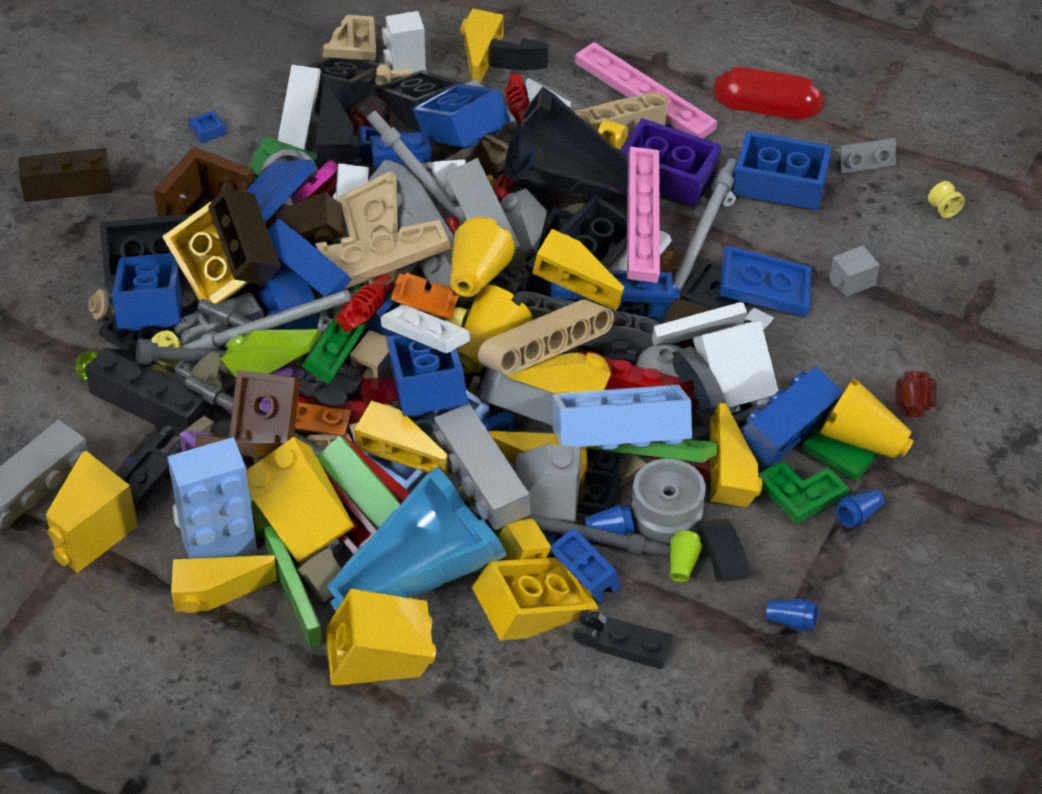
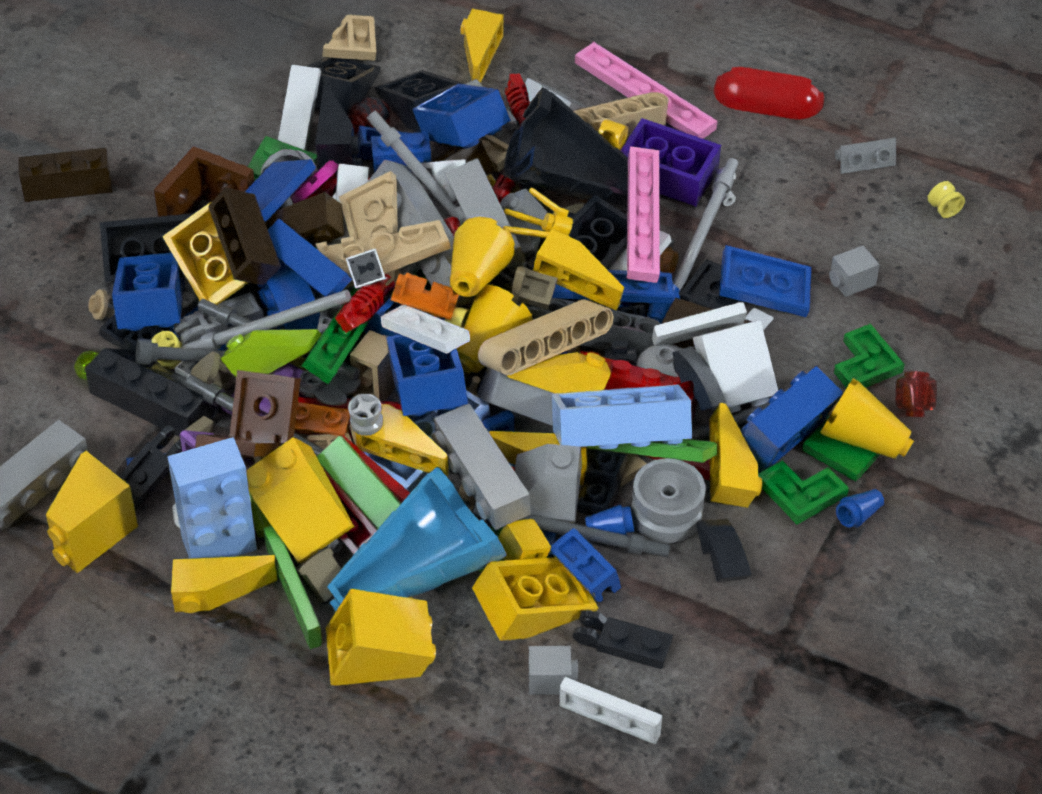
blue tile [189,110,227,144] -> none
dark red piece [360,377,402,411] -> none
tan hand [375,64,414,86] -> none
white brick [382,11,426,73] -> none
black slope [489,38,549,70] -> none
lime cone [669,530,703,583] -> none
blue brick [733,131,832,210] -> none
blue cone [766,598,818,632] -> none
none -> tile [345,248,386,289]
none -> light grey wheel [348,394,383,436]
none -> yellow plant [502,188,573,238]
none -> dark tan tile [511,266,558,310]
none -> light grey brick [529,646,578,695]
none -> white tile [559,677,662,744]
none -> green plate [834,323,905,389]

